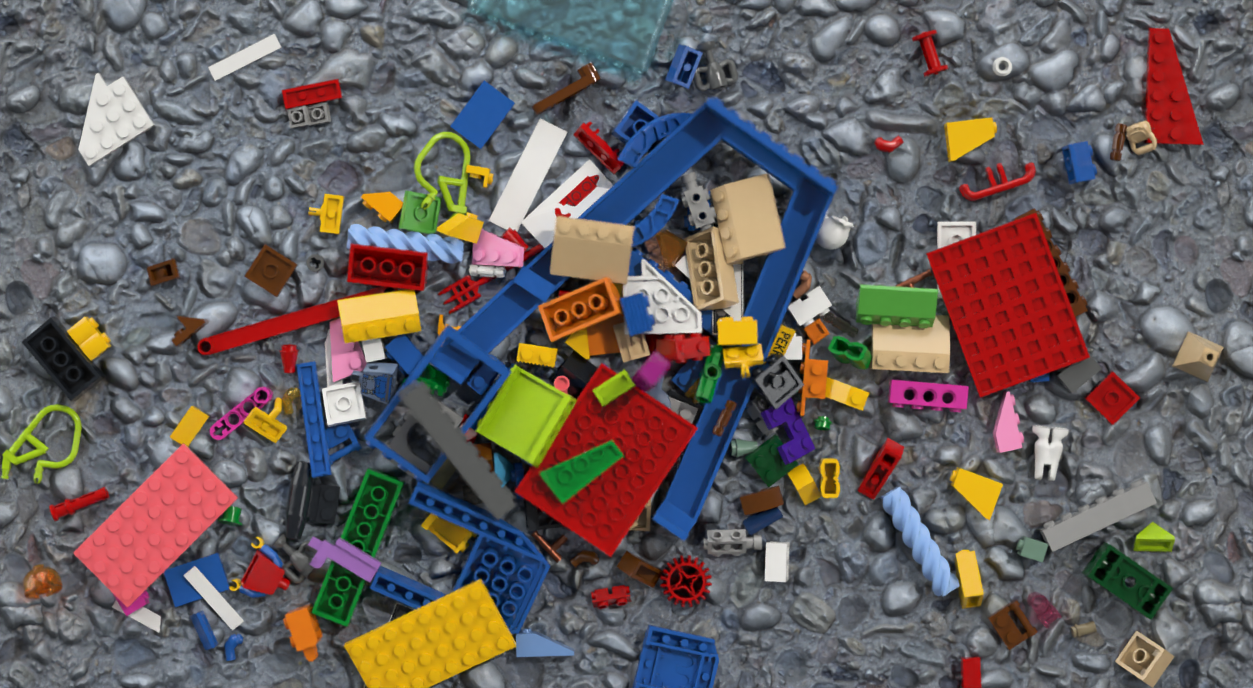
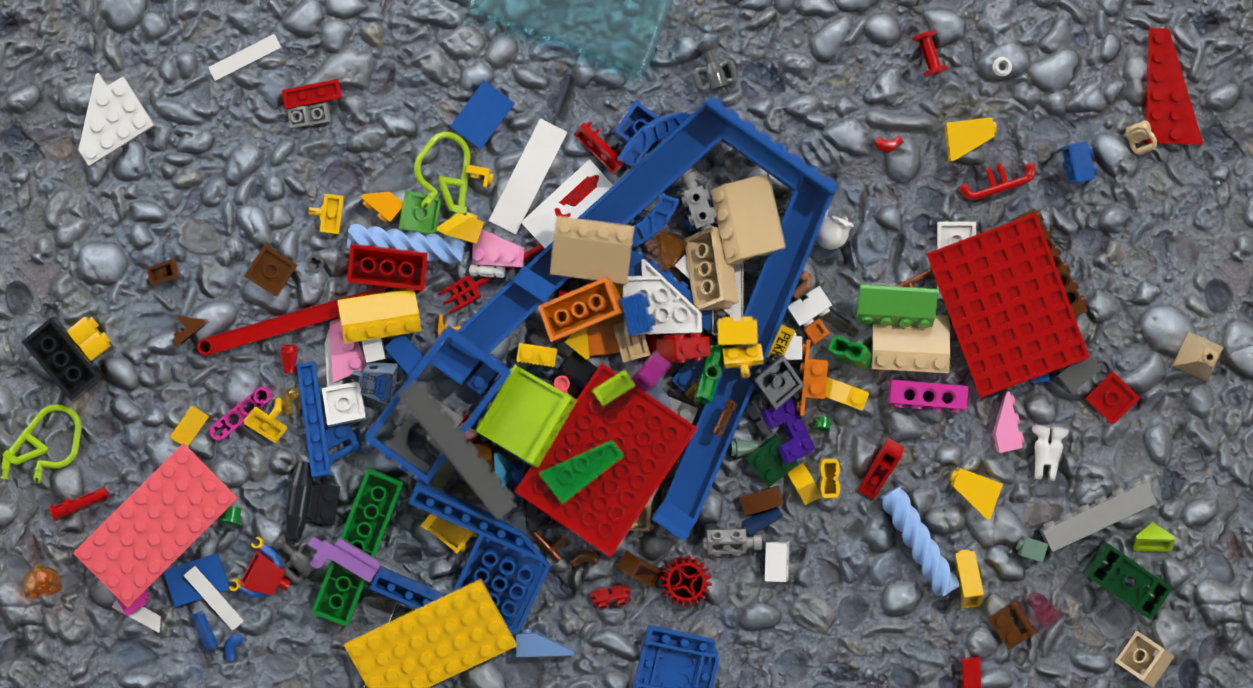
orange hinge [284,603,323,662] -> none
green piece [401,364,450,396] -> none
red cone [500,227,529,252] -> none
reddish brown beam [532,62,601,115] -> none
blue brick [665,44,703,89] -> none
dark tan pin [1071,621,1097,639] -> none
reddish brown axle [1110,123,1127,161] -> none

